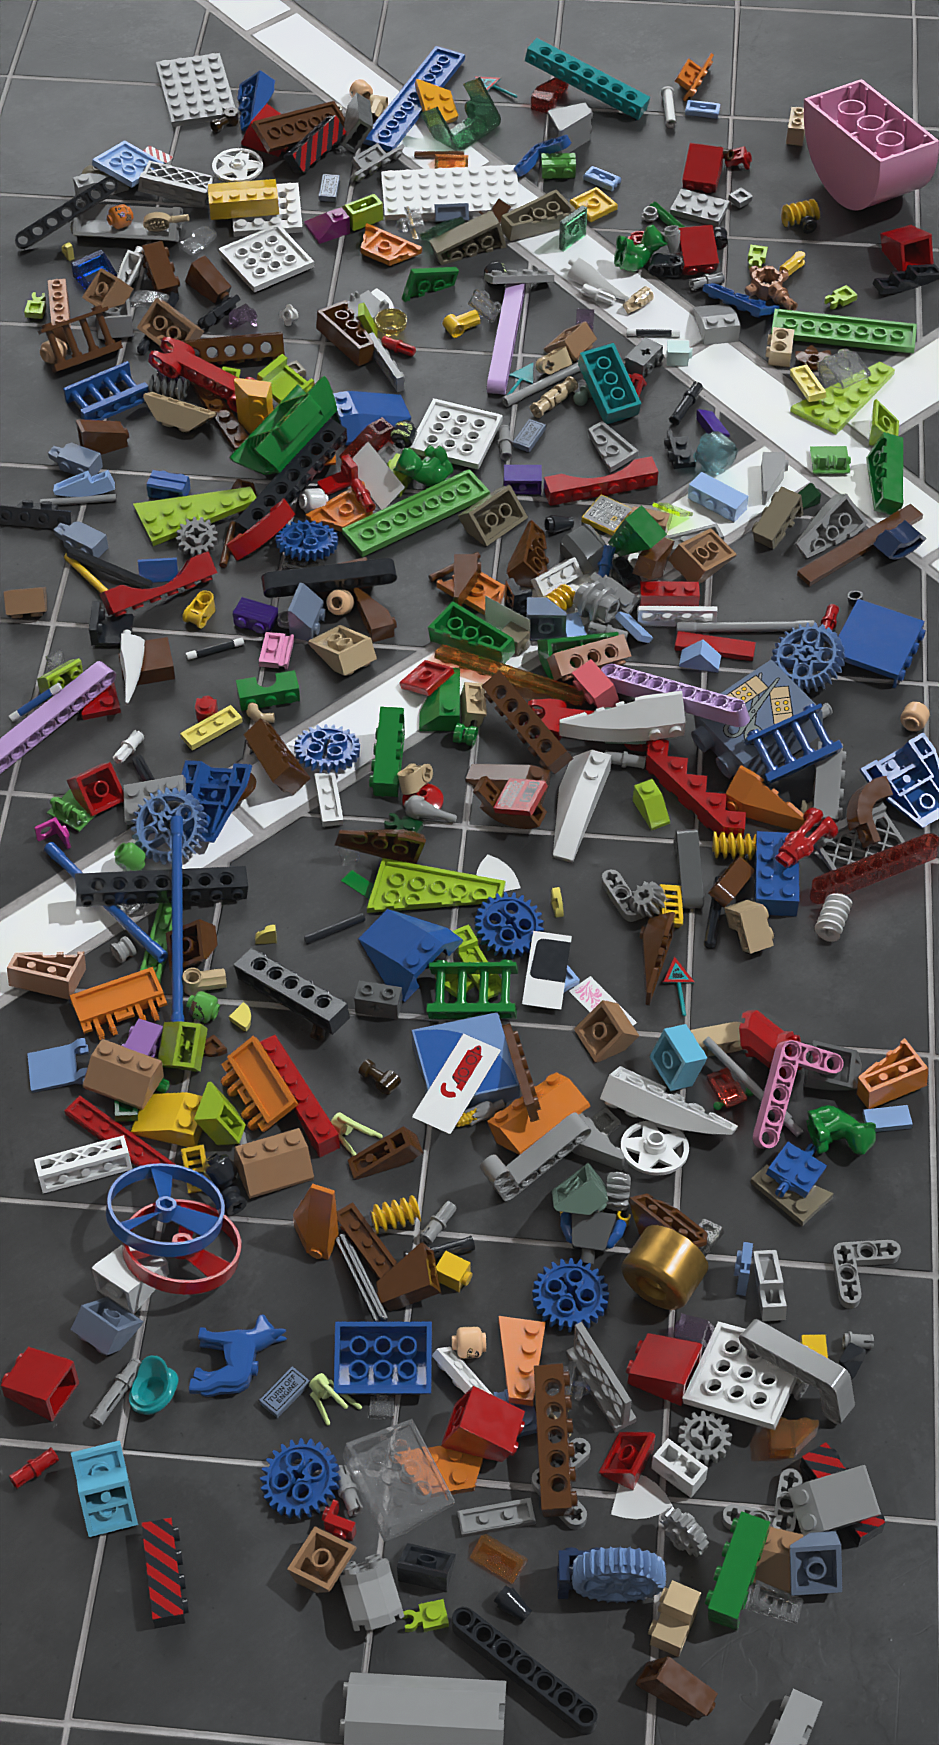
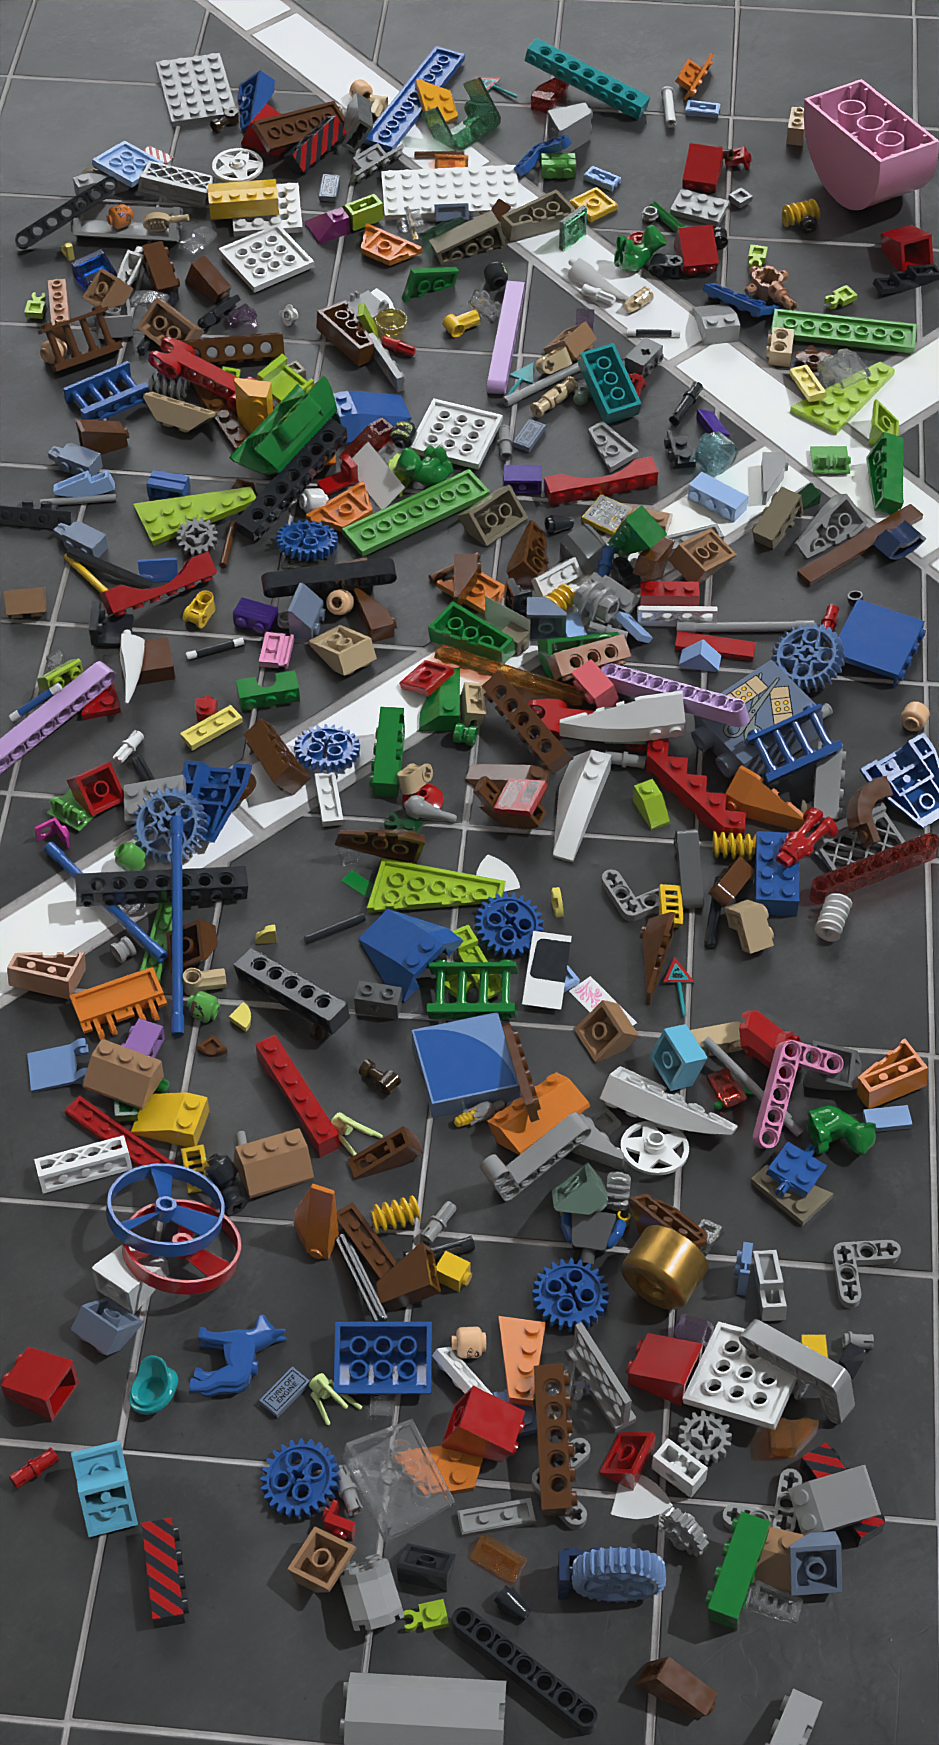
light grey pin [89,1358,141,1426] -> none
lime slope [158,1021,208,1072] -> none
lime slope [194,1082,246,1145] -> none
orange hinge [221,1036,299,1132] -> none
red slope [226,499,295,561] -> none
tan arm [246,703,275,723] -> none
red pin [350,479,376,513] -> none
white sticker [412,1034,501,1134] -> none
light grey plate [484,269,555,284] -> none
light grey gear [629,881,667,918] -> none
tan brick [648,1580,701,1657] -> none
clear neon green piece [652,503,693,517] -> none
light grey cone [663,225,681,254] -> none
light aqua brick [666,340,692,366] -> none
light grey pin [689,272,725,291] -> none
yellow bar [779,251,805,277] -> none

